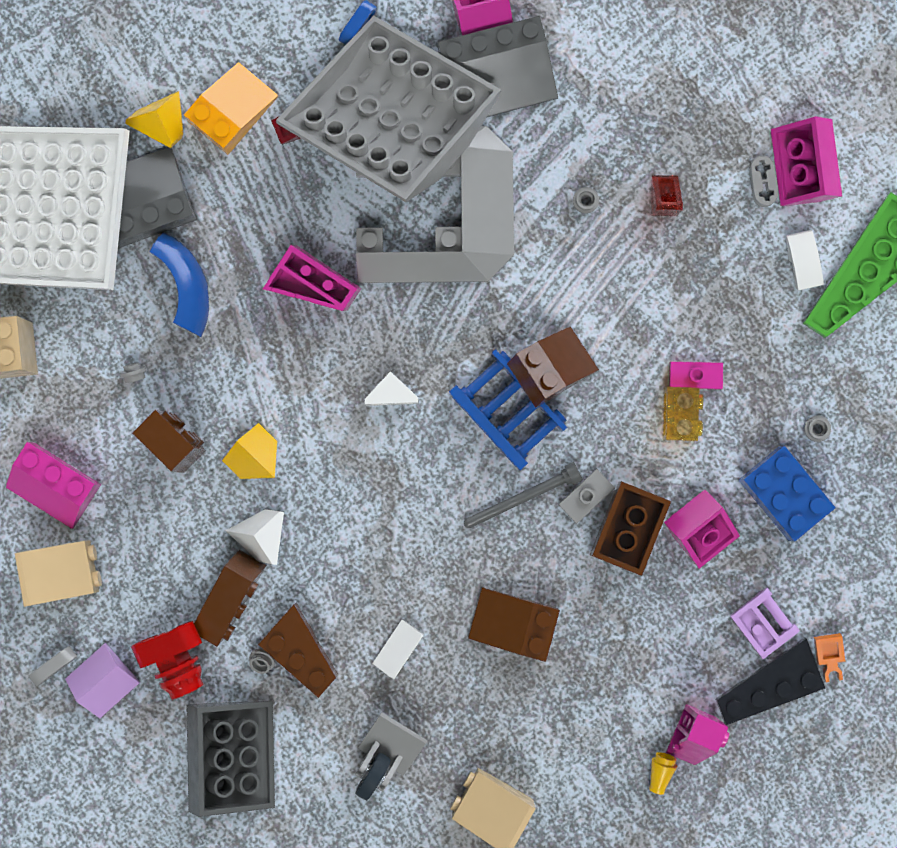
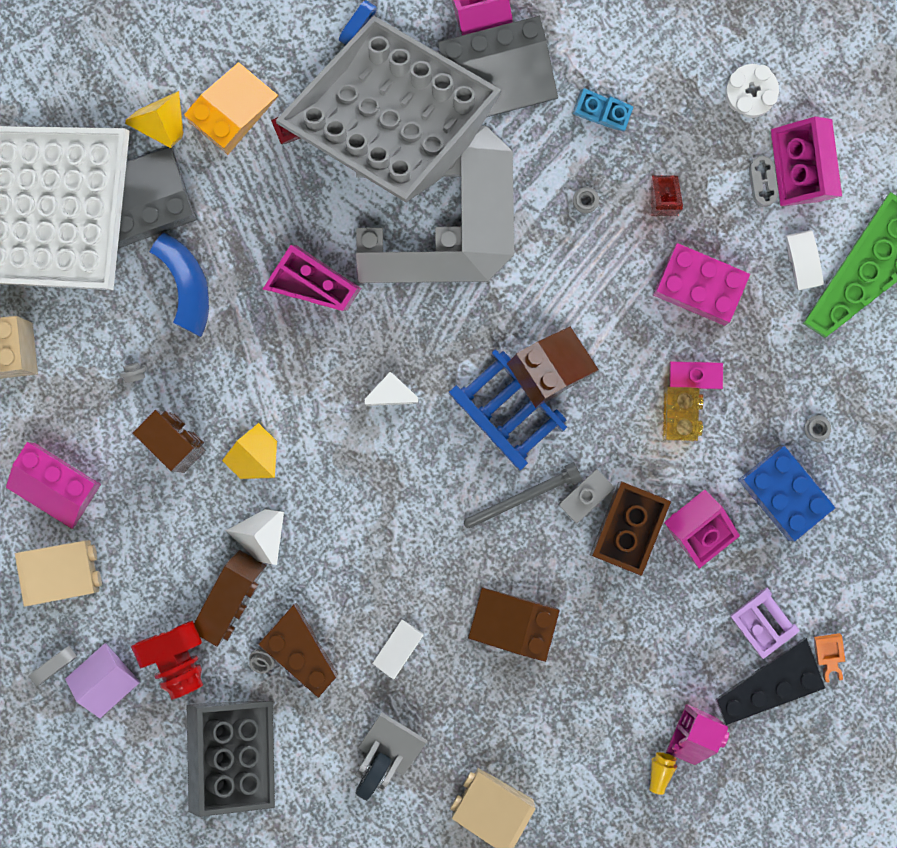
none -> dark azure slope [572,88,634,131]
none -> dark pink brick [653,243,750,326]
none -> white plate [725,64,779,118]

